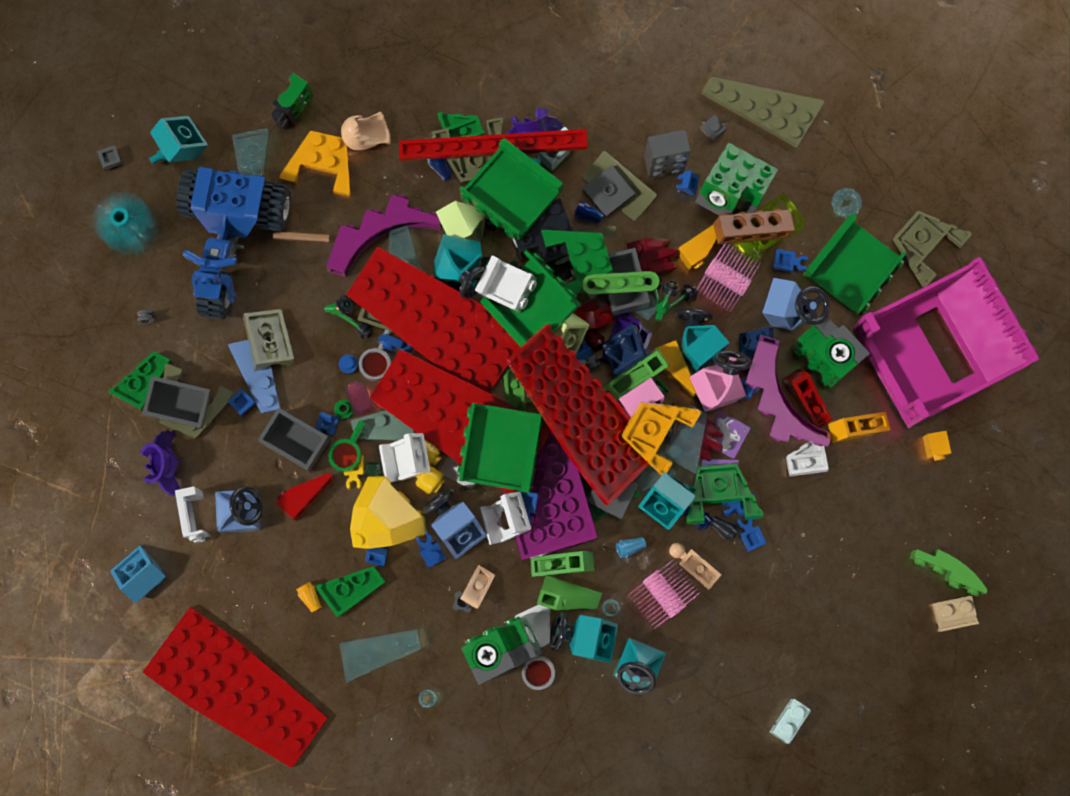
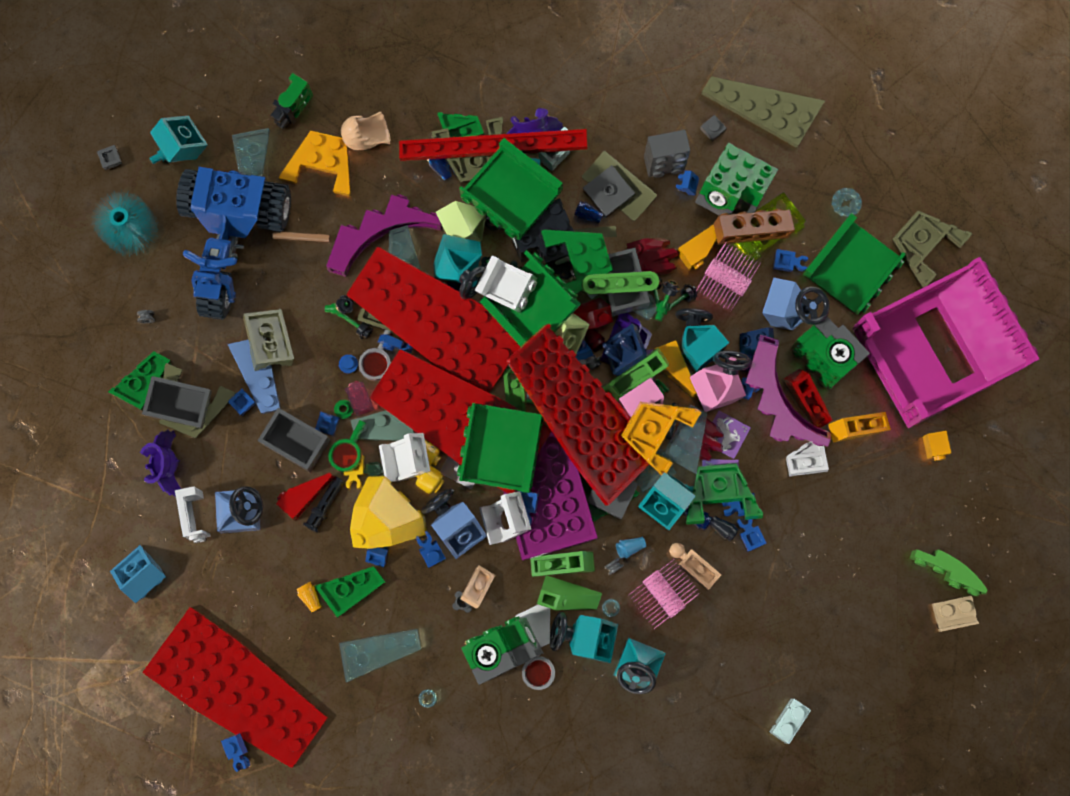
none -> blue plate [221,733,250,772]
none -> black pin [302,476,345,533]
none -> dark grey bush [604,558,624,576]

